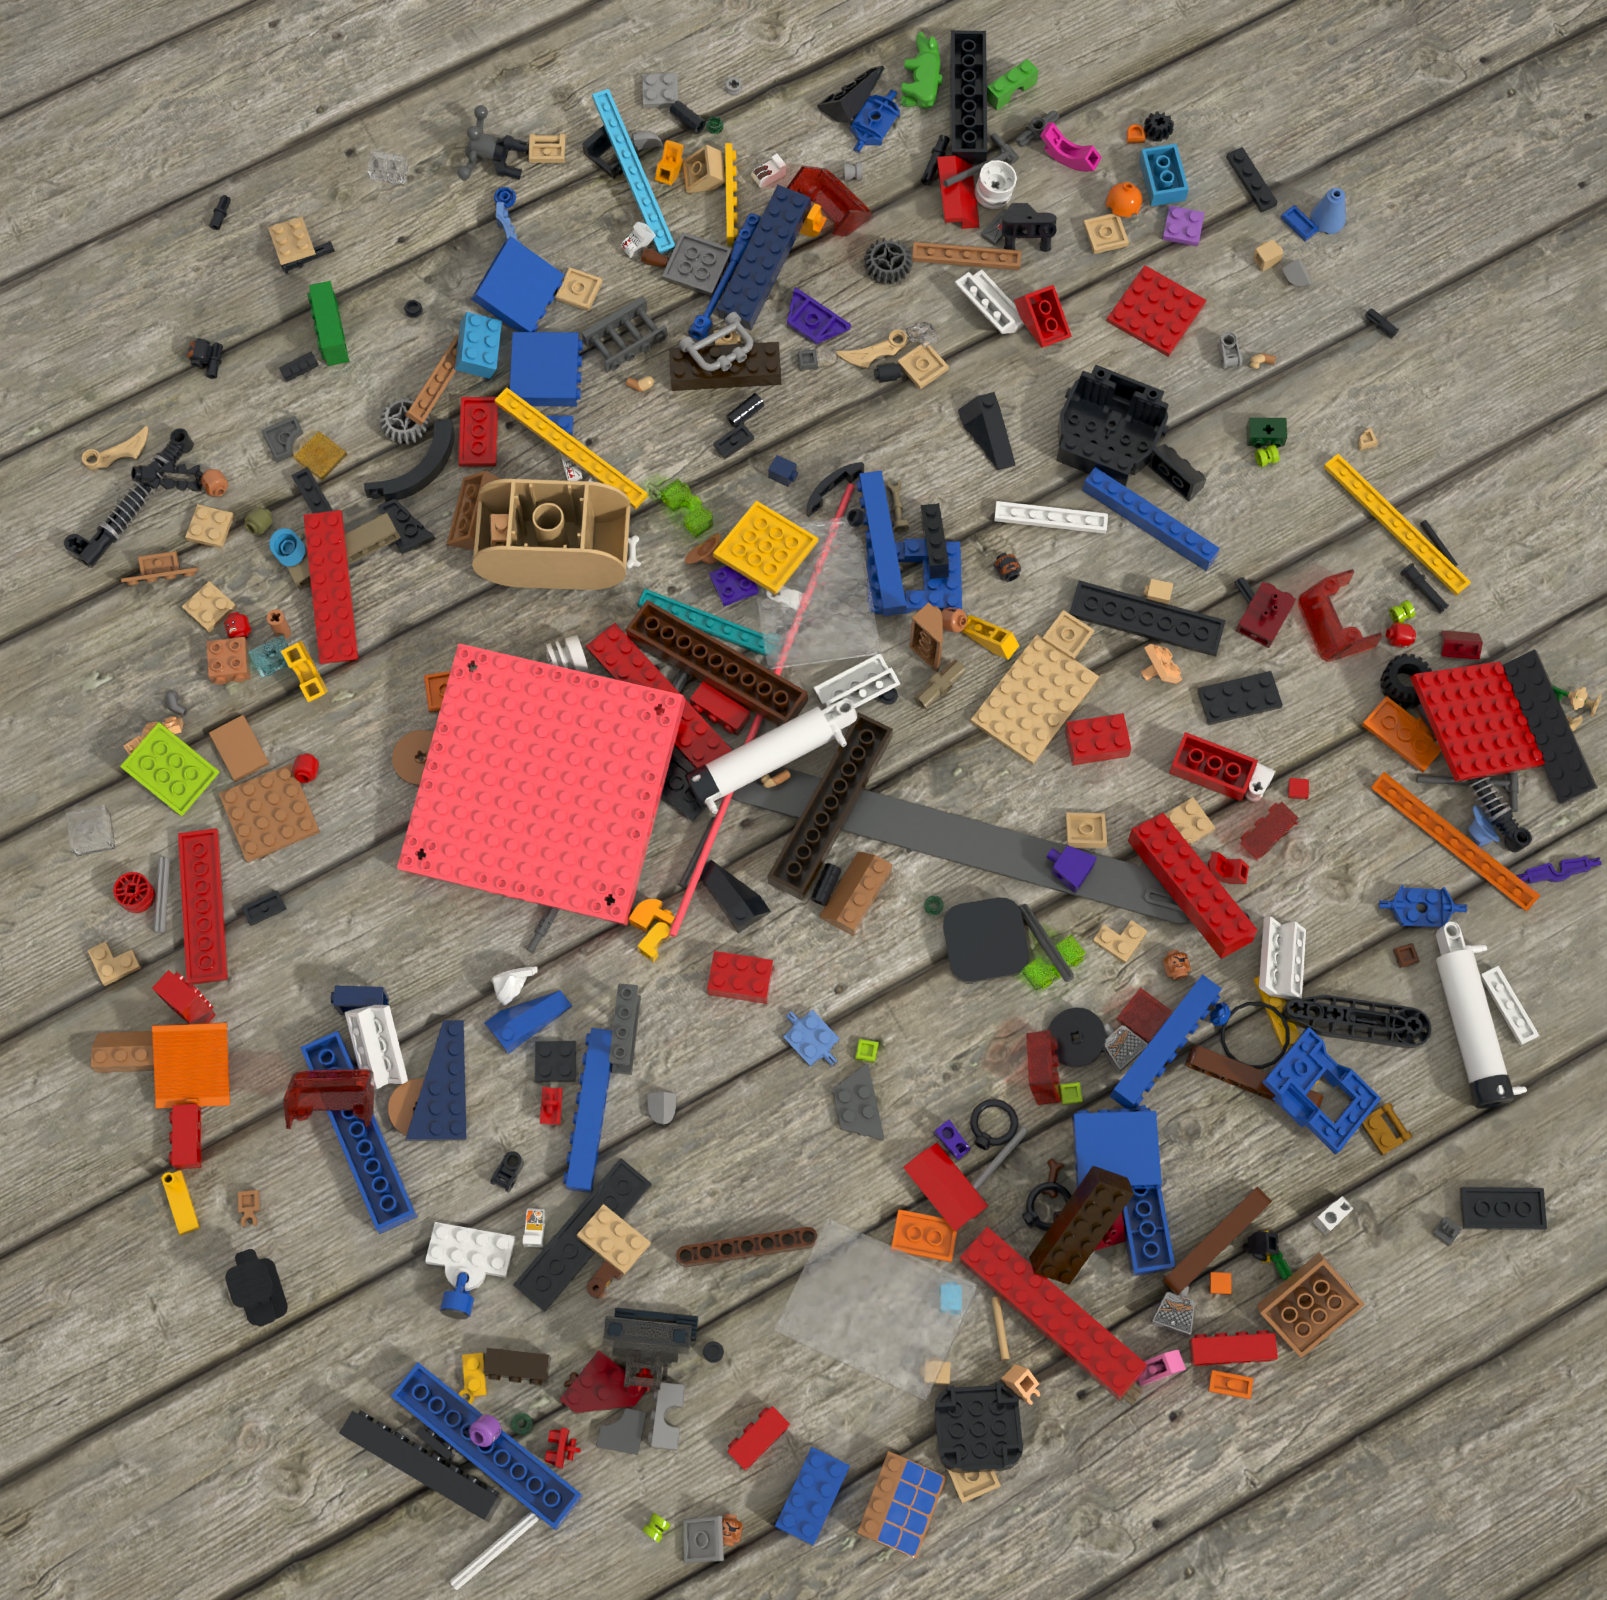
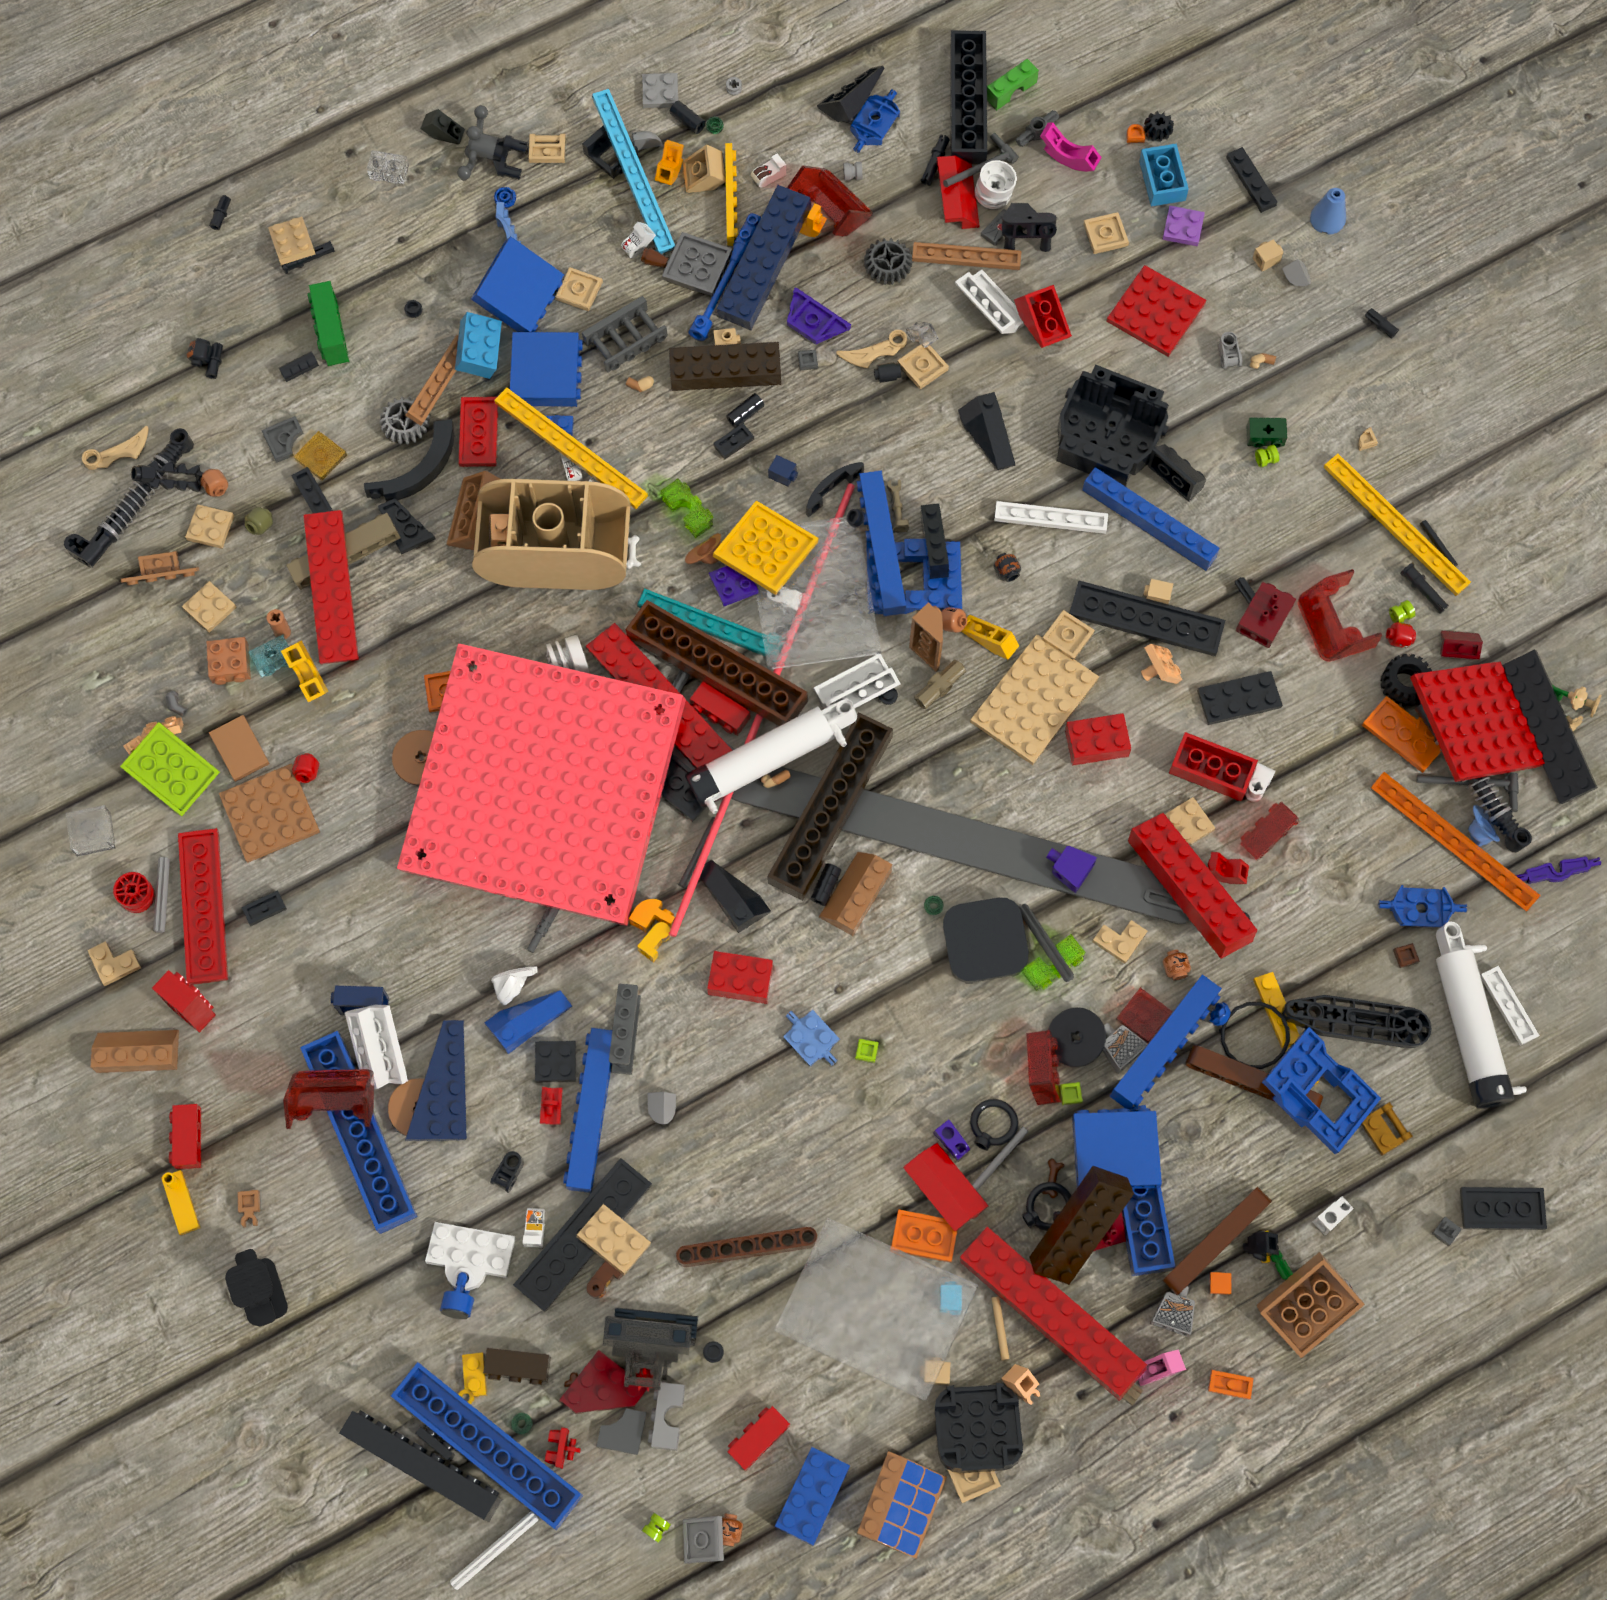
orange door [152,1022,230,1108] -> none
red head [224,612,251,639] -> none
dark azure piece [269,528,305,567] -> none
medium lavender head [469,1414,501,1447] -> none
light grey bar [679,312,753,371] -> none
dark grey wing [833,1064,884,1141] -> none
bright green animal [901,32,943,109] -> none
tan plate [1065,812,1107,848] -> none
orange cylinder [1105,182,1142,217] -> none
red brick [1189,1330,1278,1366] -> none
white slope [1259,916,1306,1000] -> none
blue tile [1281,205,1319,242] -> none
red tile [1288,778,1309,800] -> none
none -> pearl dark grey slope [420,109,465,144]

